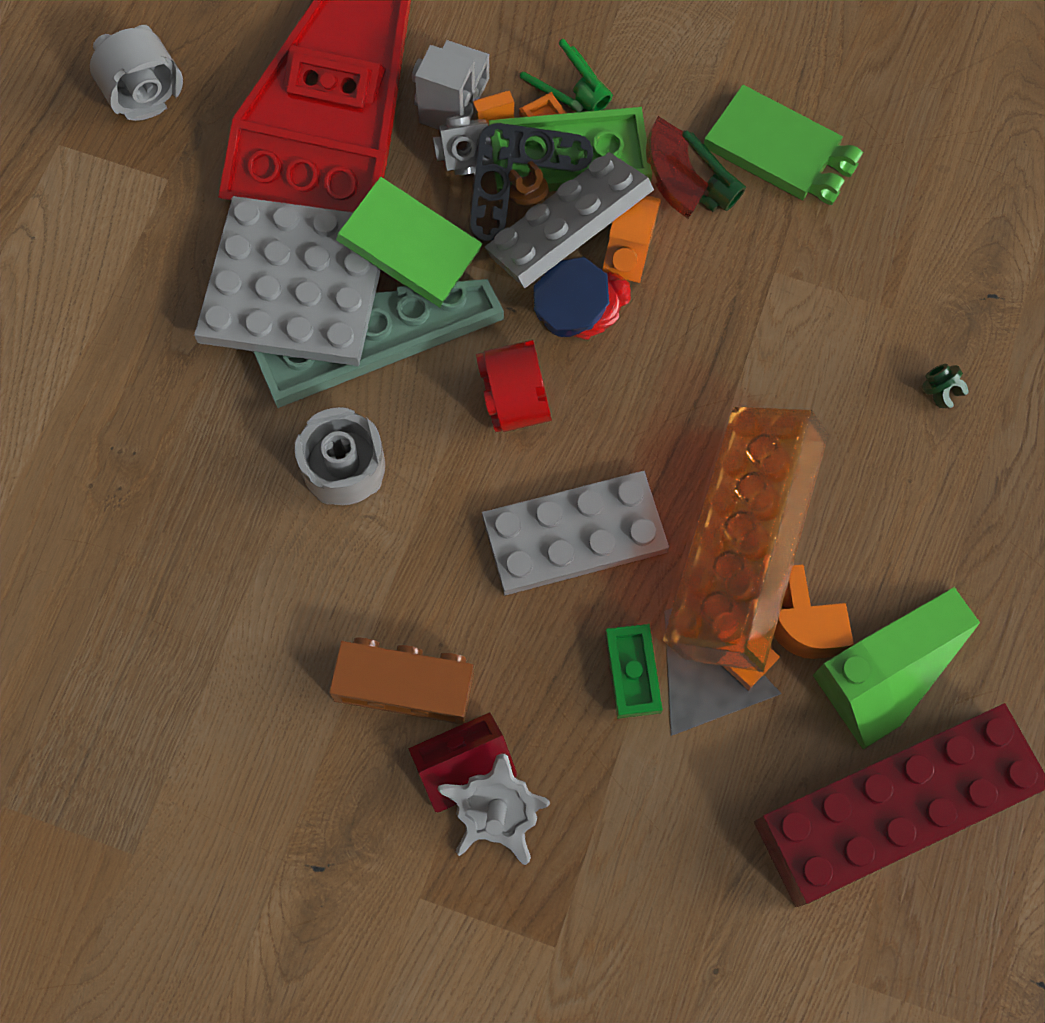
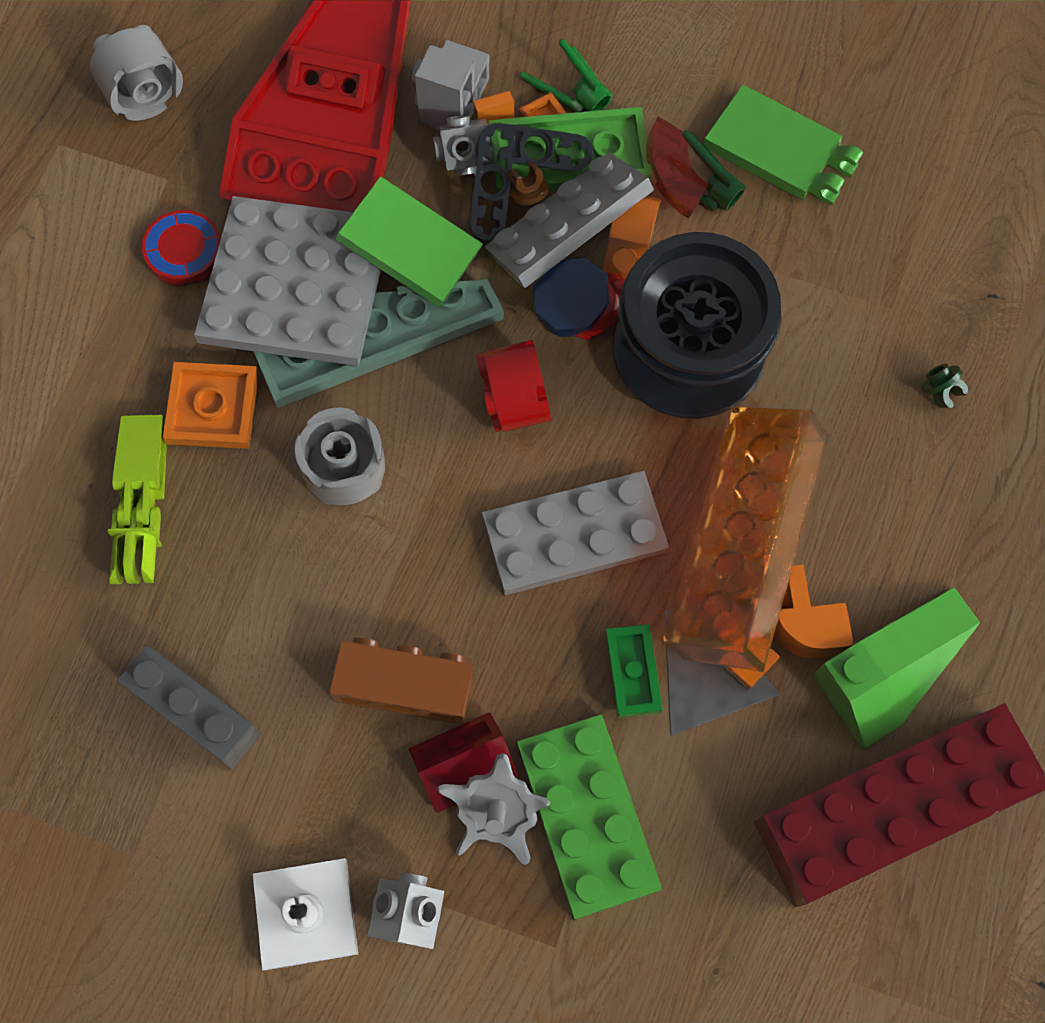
none -> lime arm [108,415,167,585]
none -> dark grey arch [117,645,261,770]
none -> tile [142,210,221,286]
none -> orange plate [163,362,259,449]
none -> white tile [253,858,358,971]
none -> light grey brick [367,872,445,949]
none -> bright green plate [517,714,663,920]
none -> black wheel [612,232,782,419]

